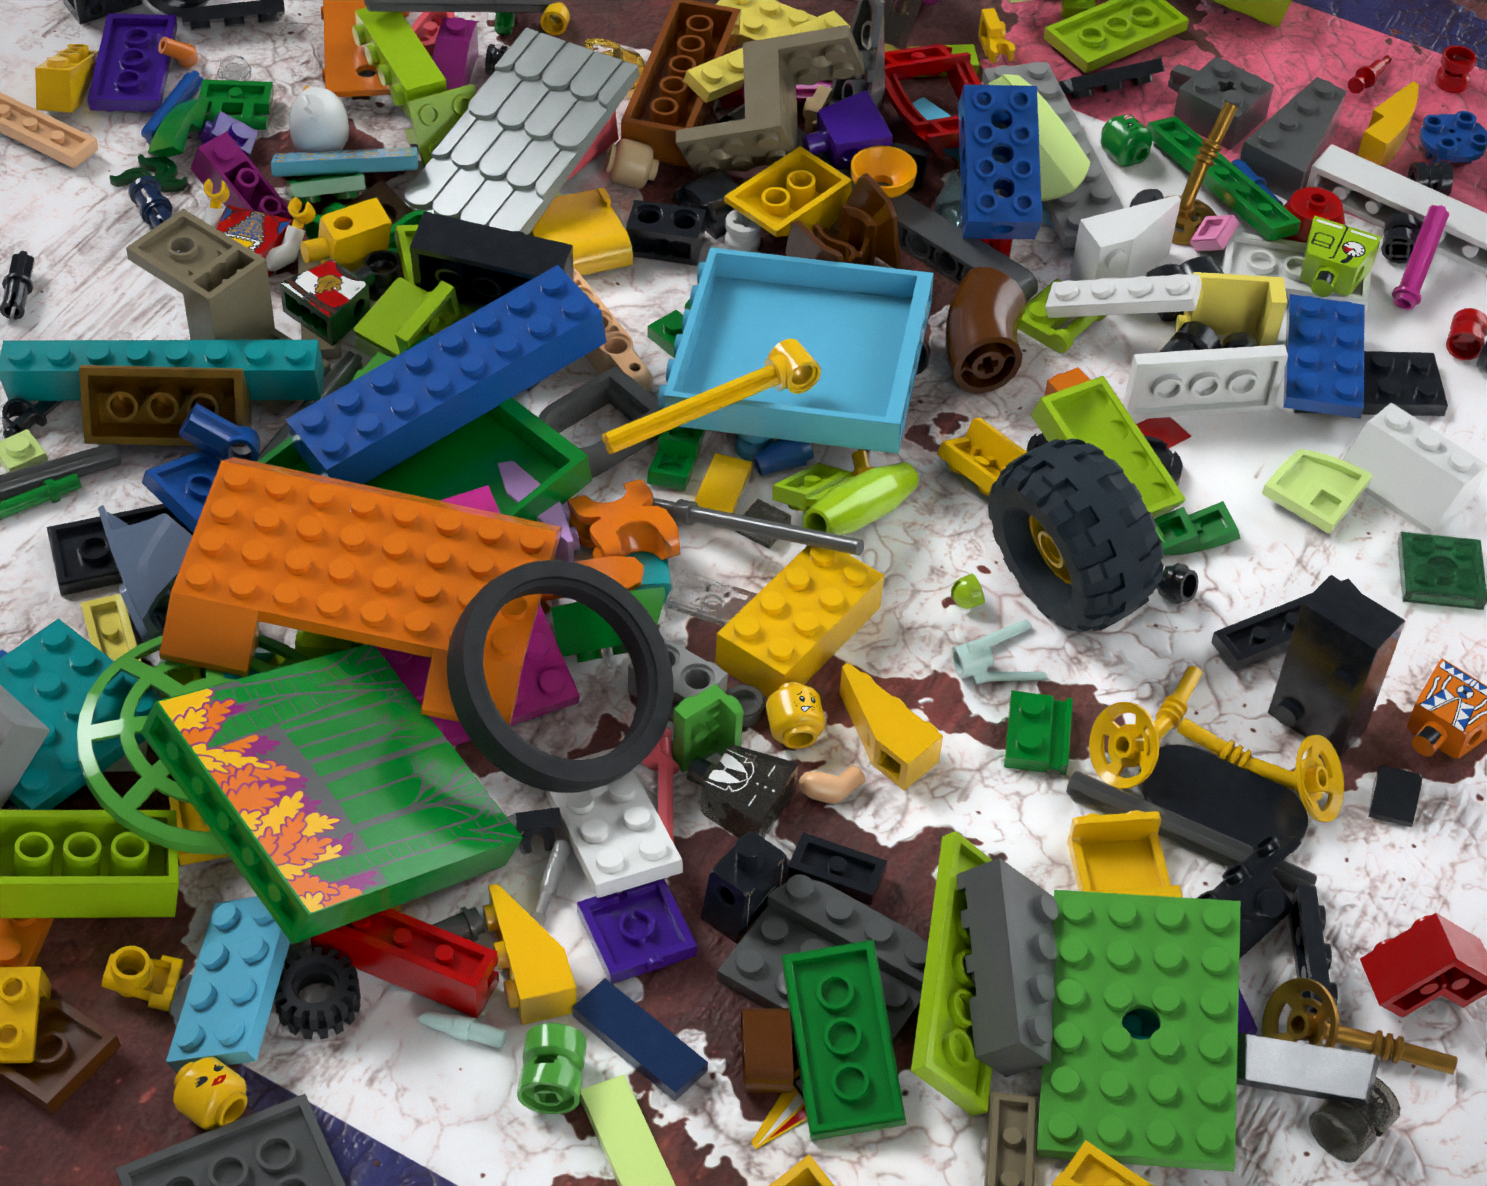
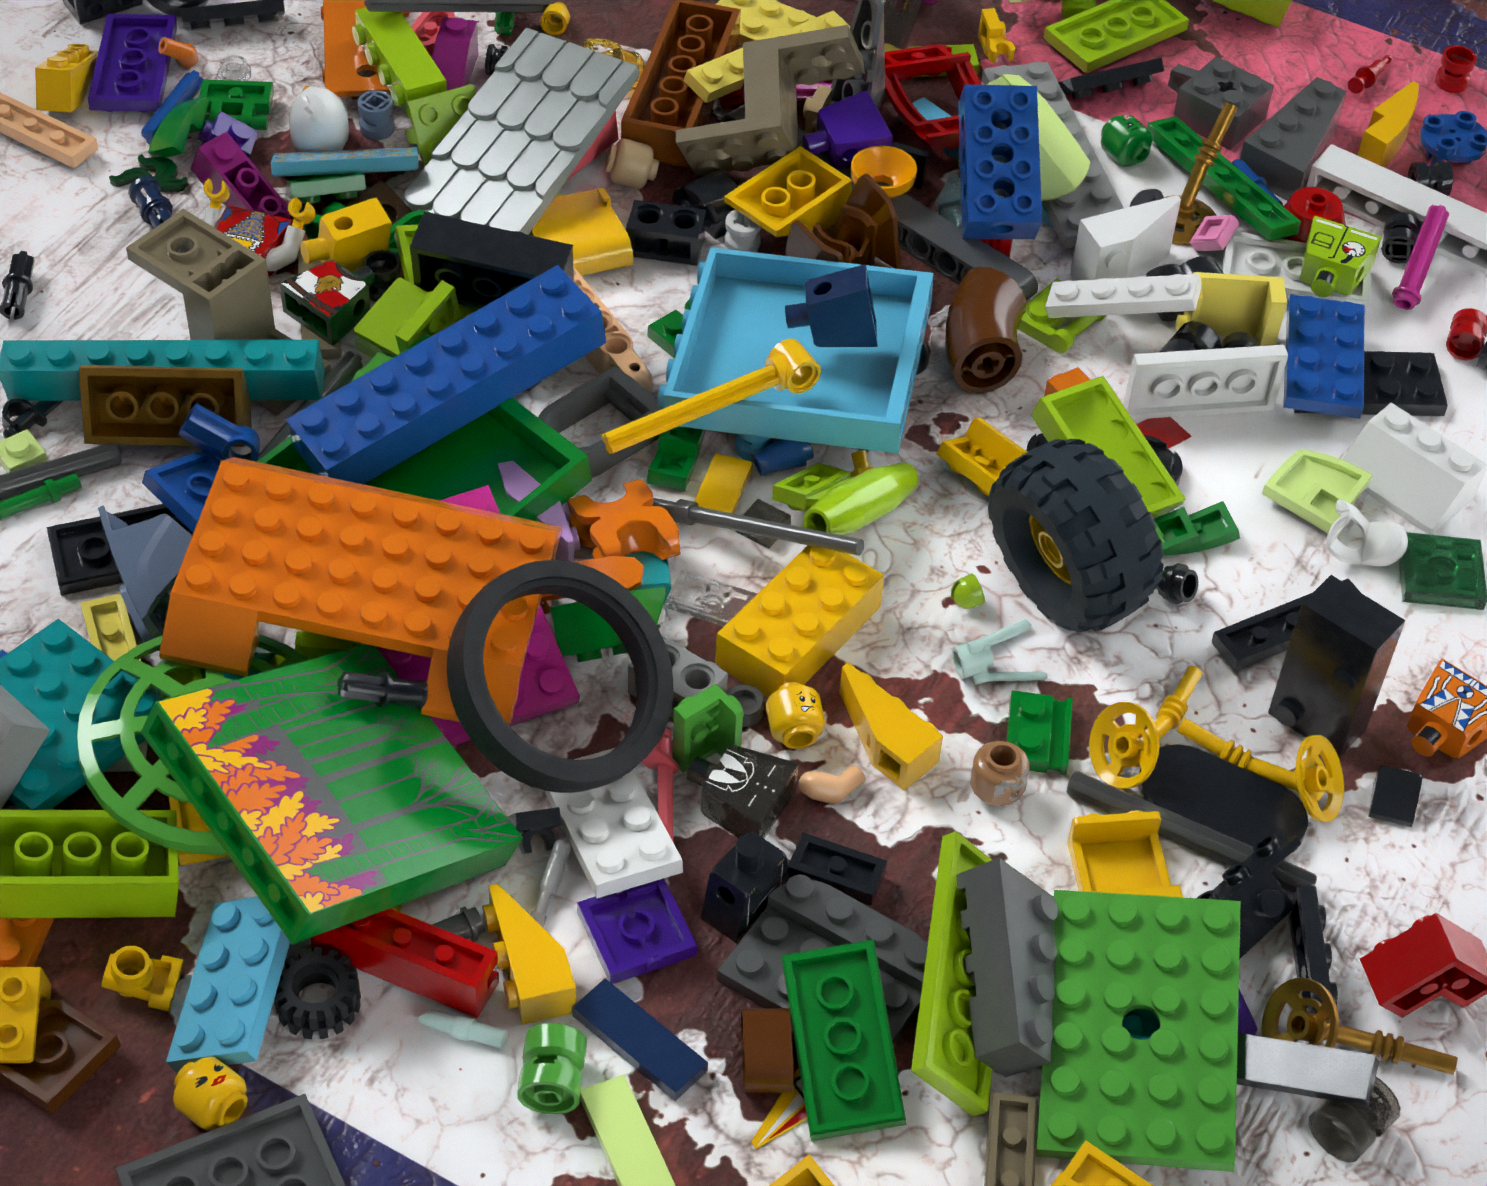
none -> black axle [337,671,428,709]
none -> sand blue wheel [357,90,395,140]
none -> dark blue torso [785,265,878,347]
none -> medium nougat head [970,741,1030,806]
none -> white piece [1326,499,1408,566]

